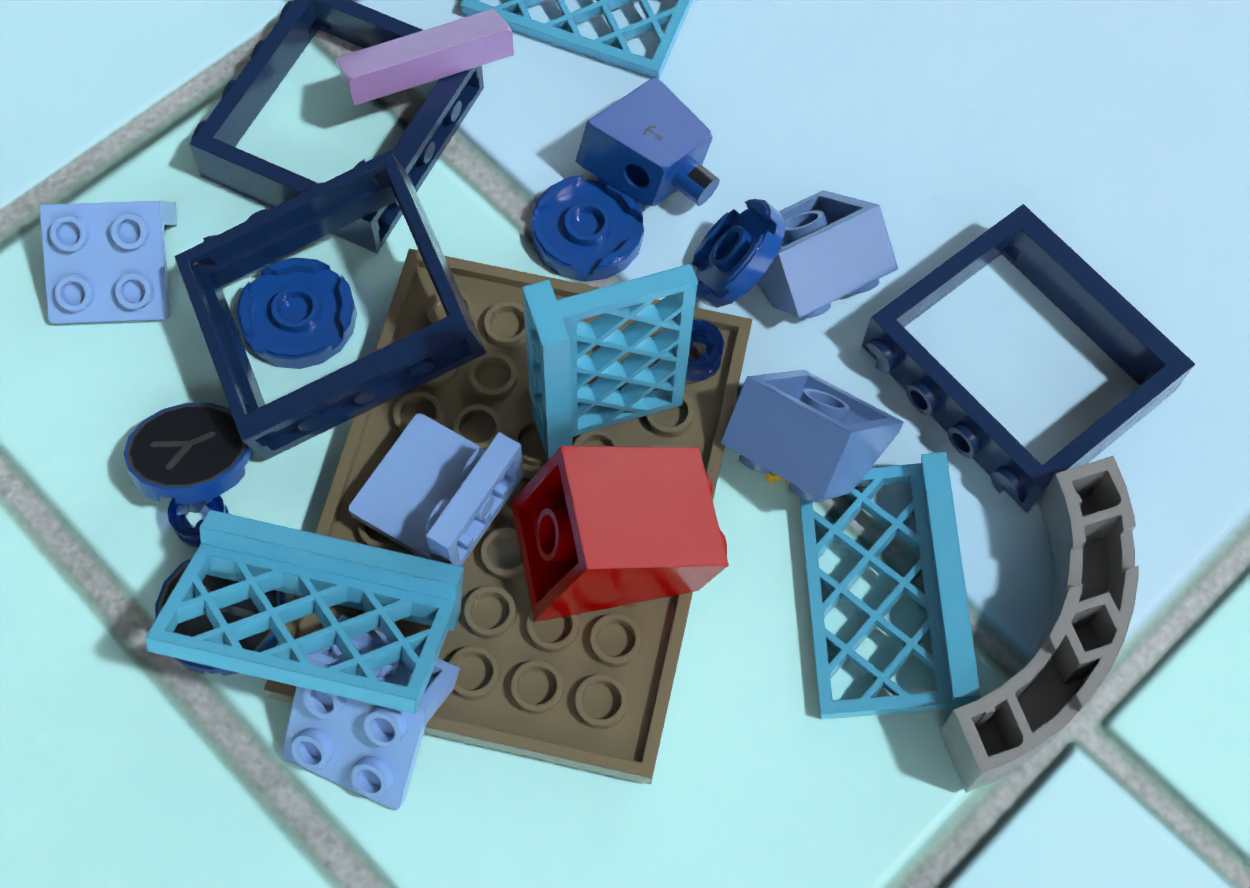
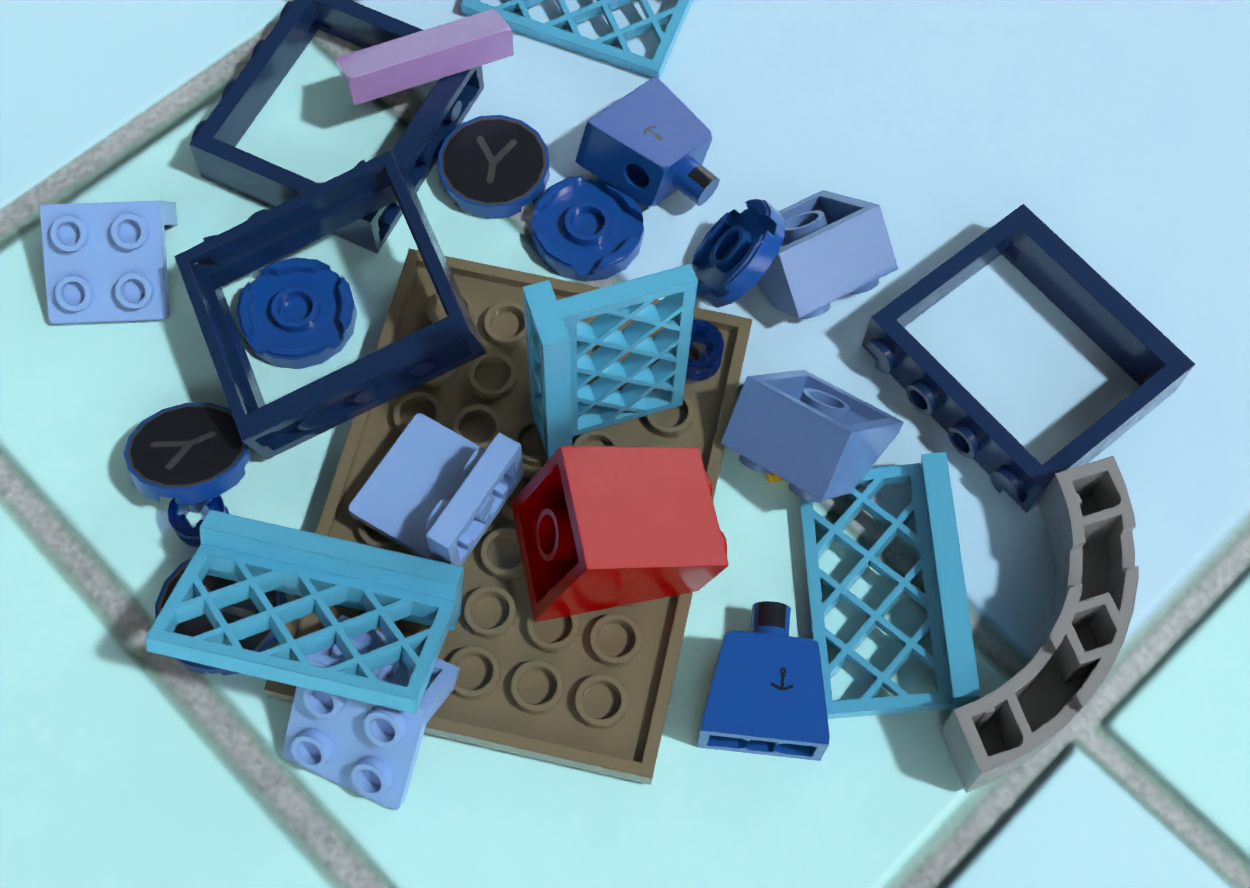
none -> black tile [438,115,550,219]
none -> blue torso [697,601,830,761]

